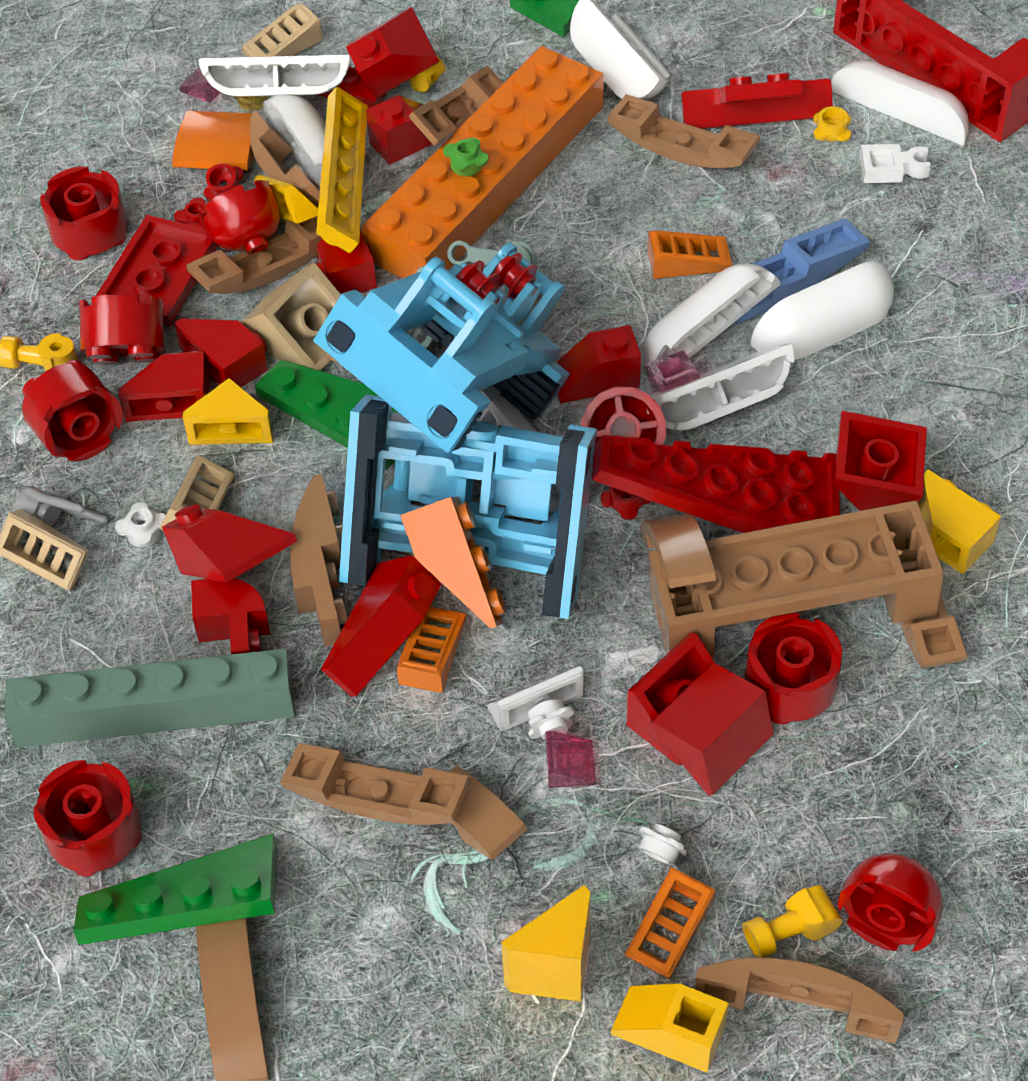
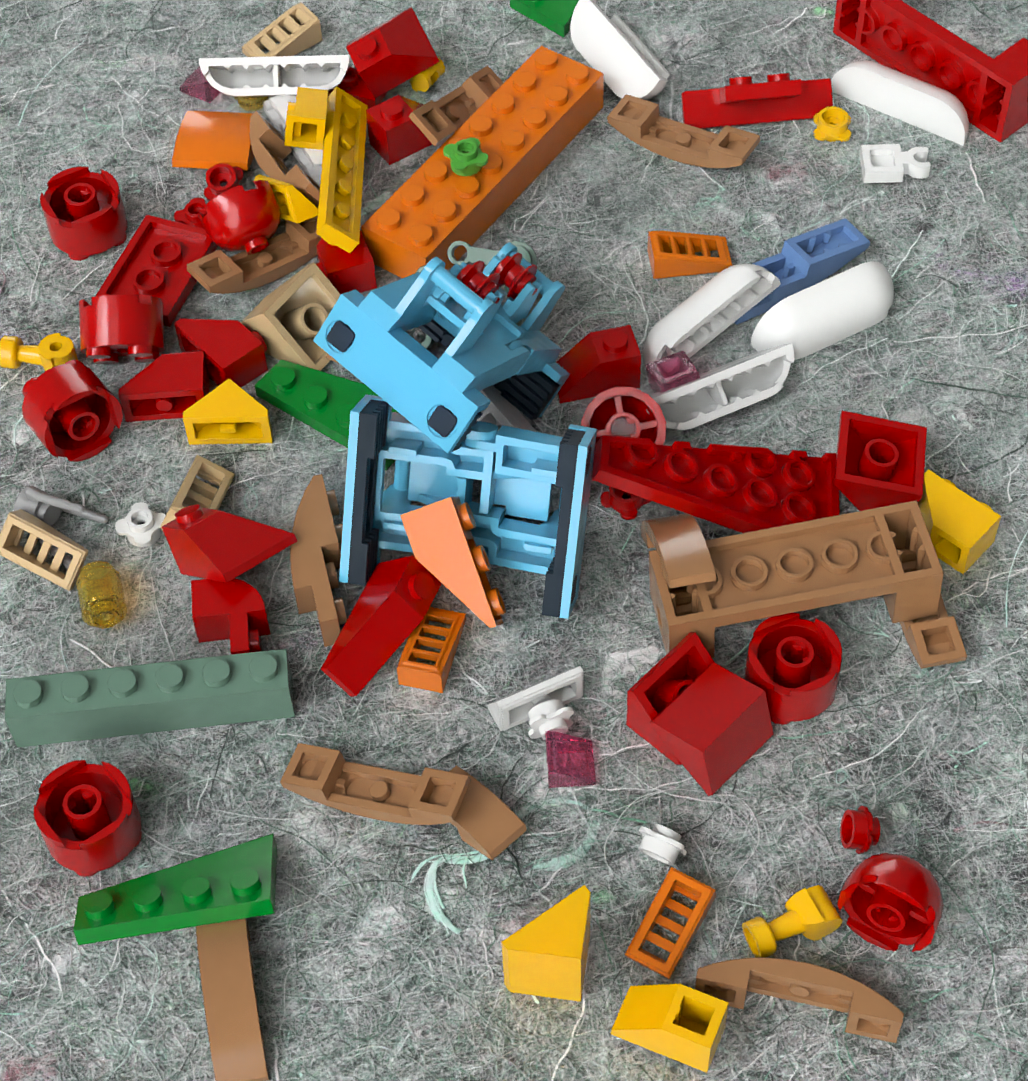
none -> clear yellow brick [76,561,127,629]
none -> yellow brick [284,87,328,150]
none -> red plate [840,806,880,854]

